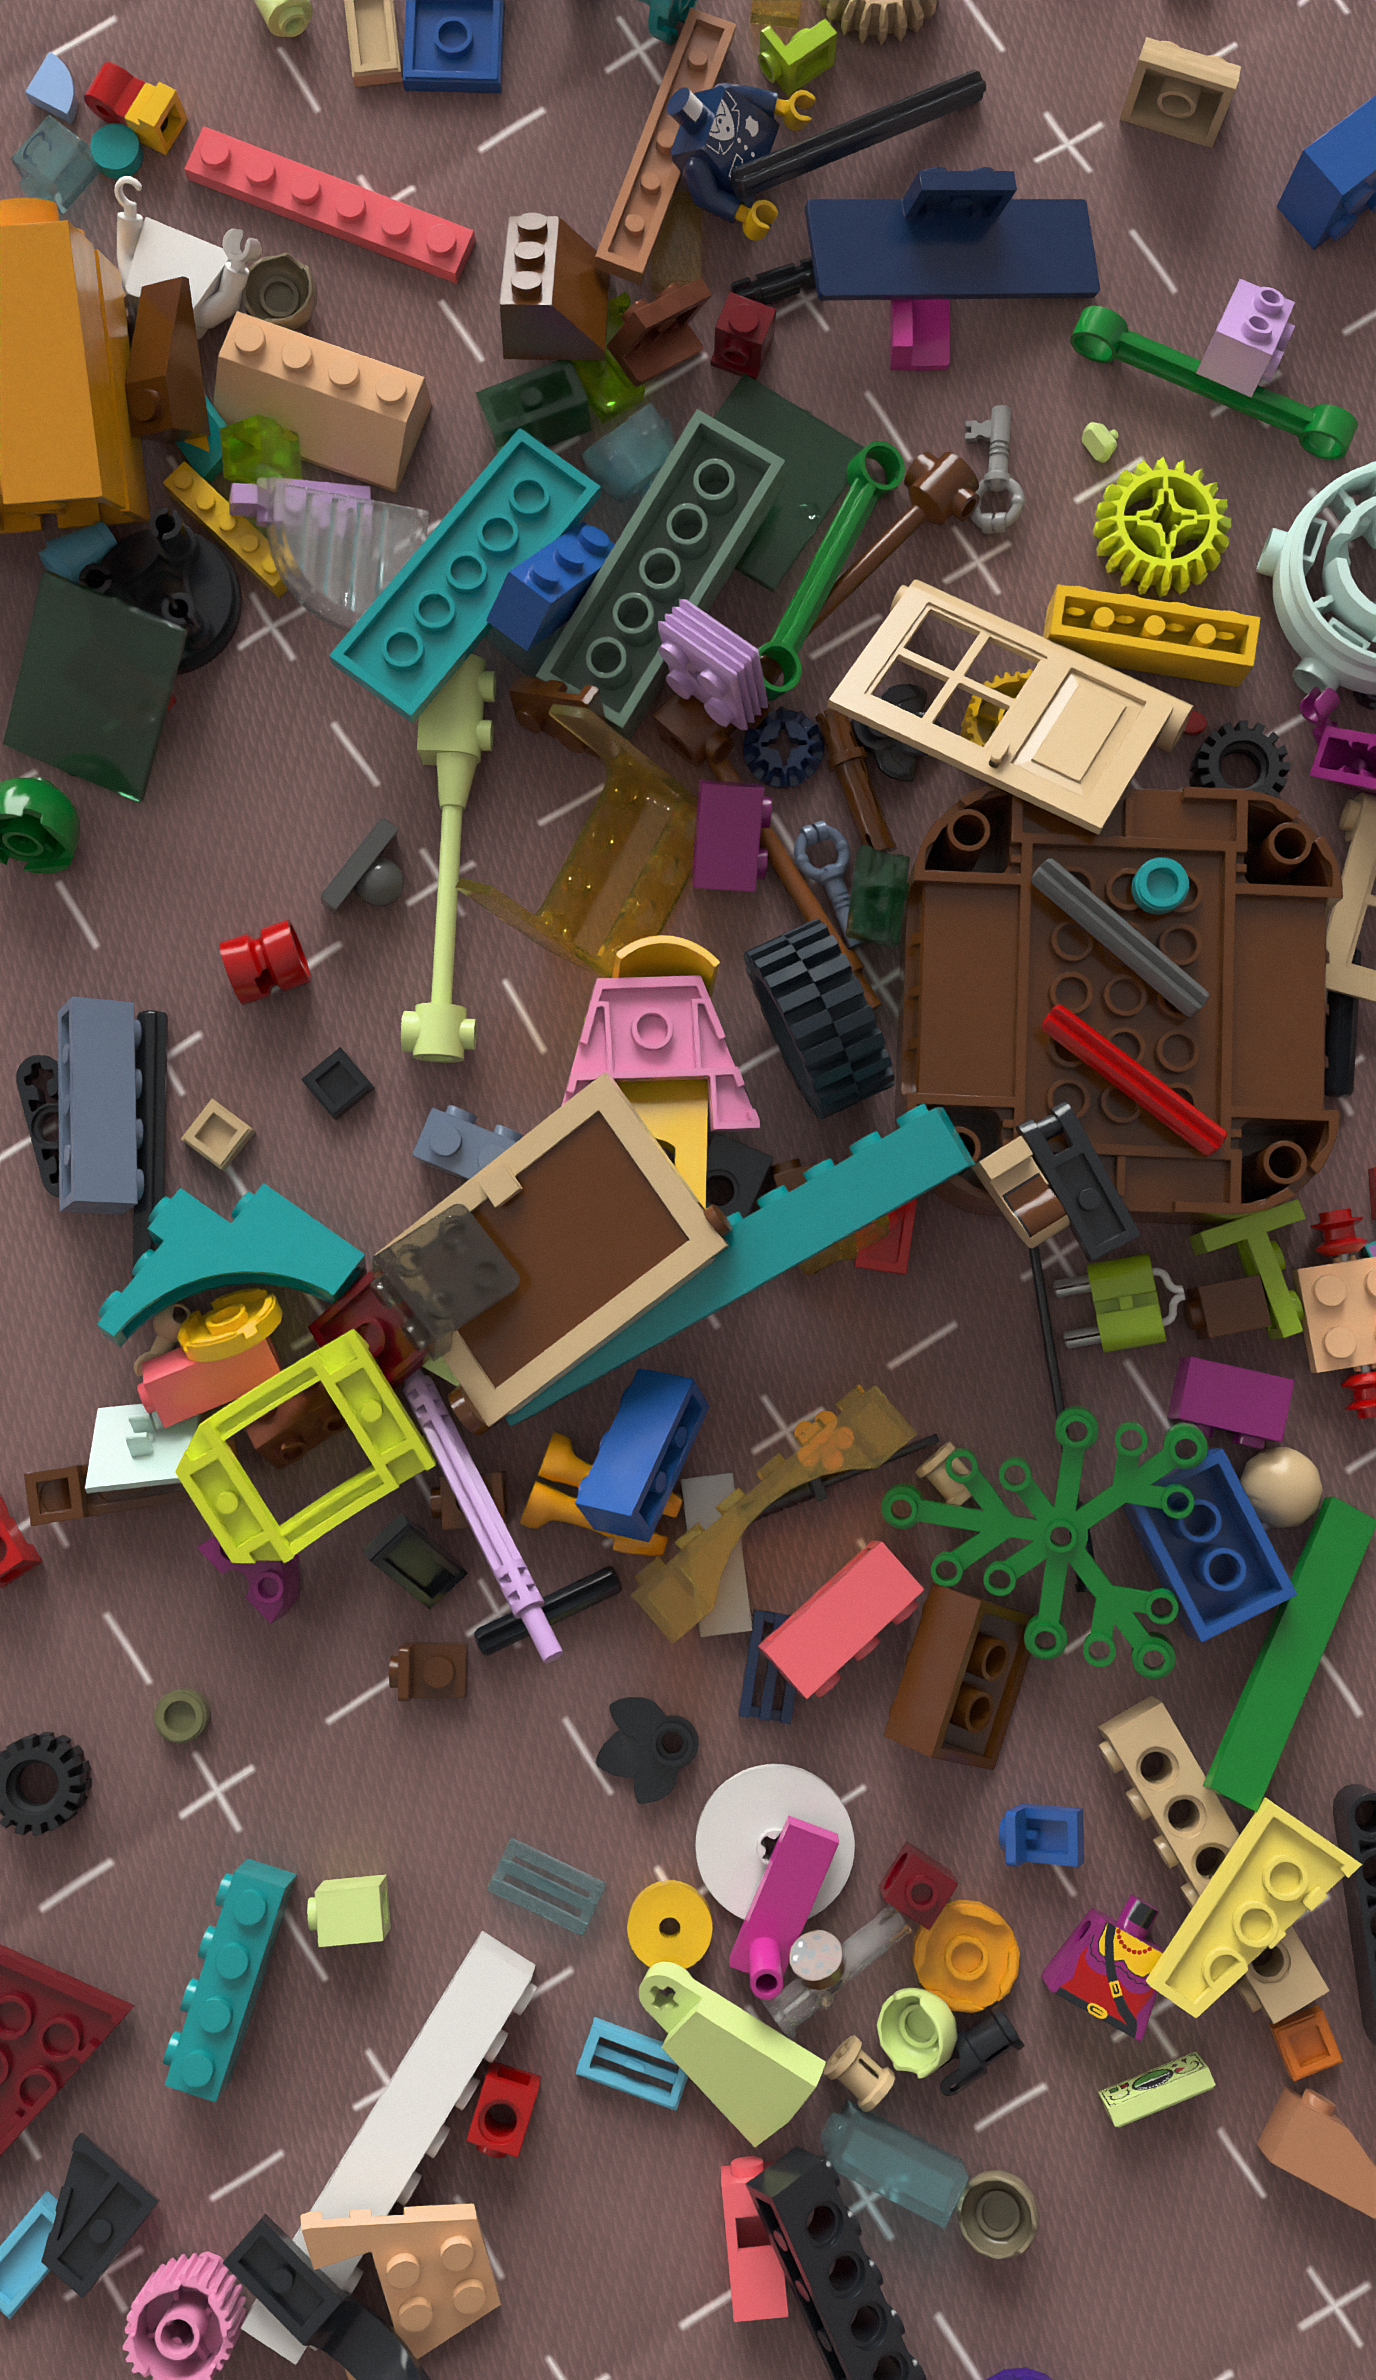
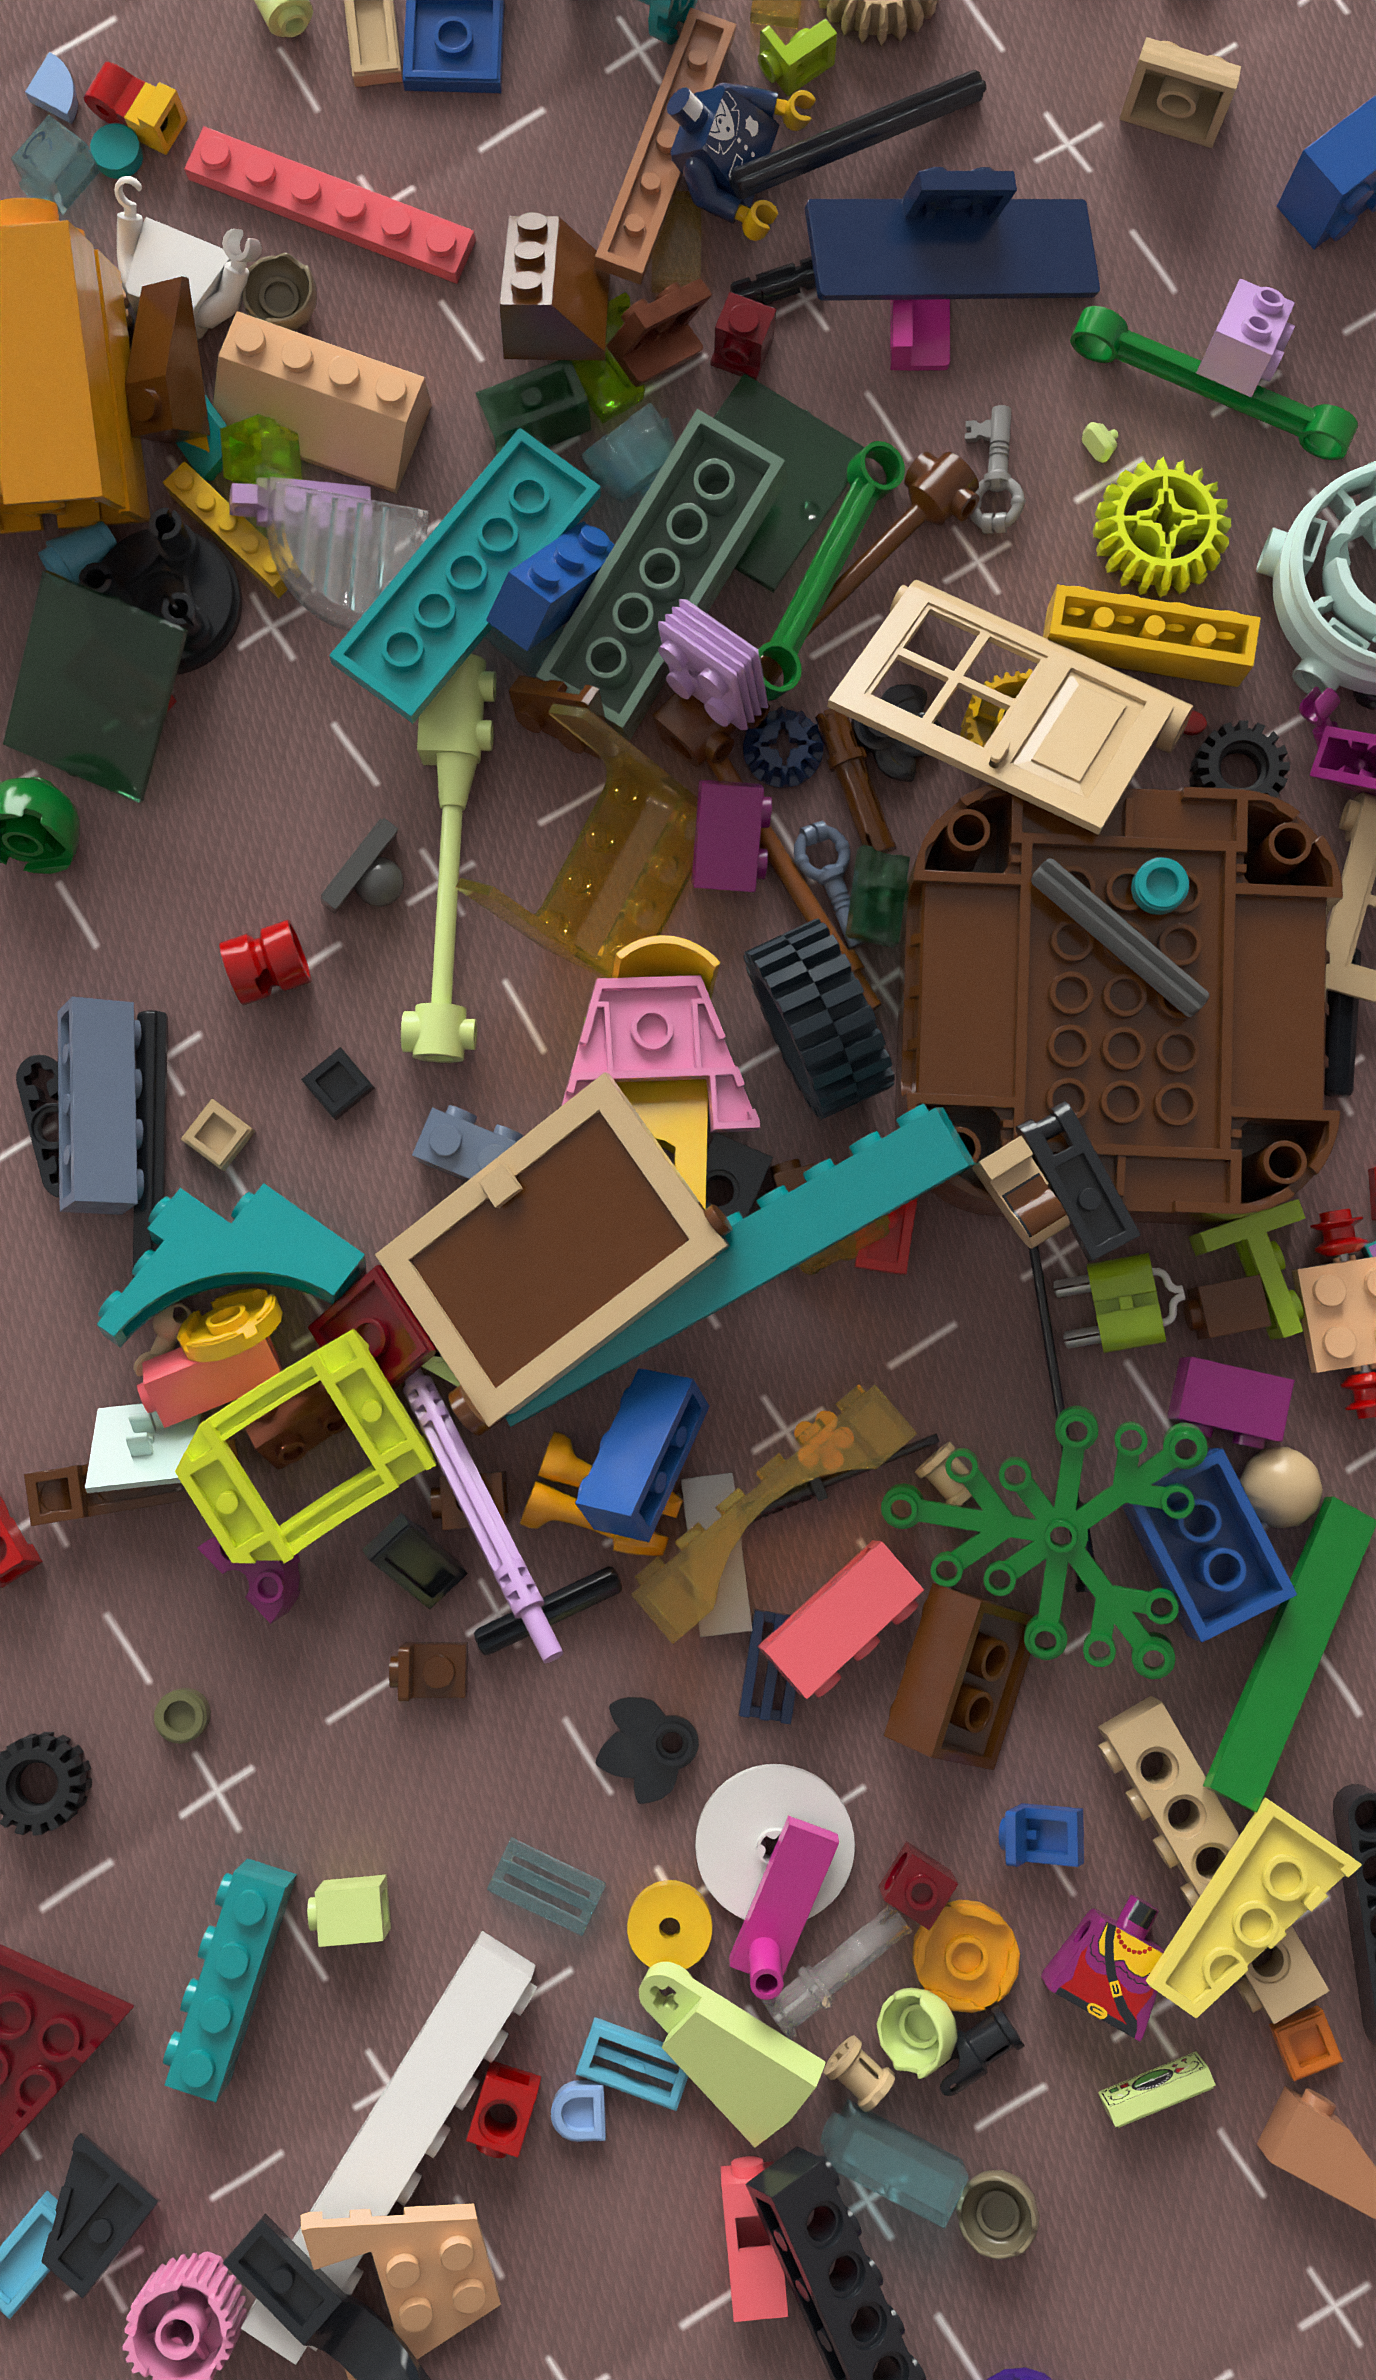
clear smoke bracket [370,1204,520,1361] -> none
tile [789,1930,846,1990] -> none
red axle [1041,1004,1227,1156] -> none
none -> light blue tile [551,2080,606,2142]

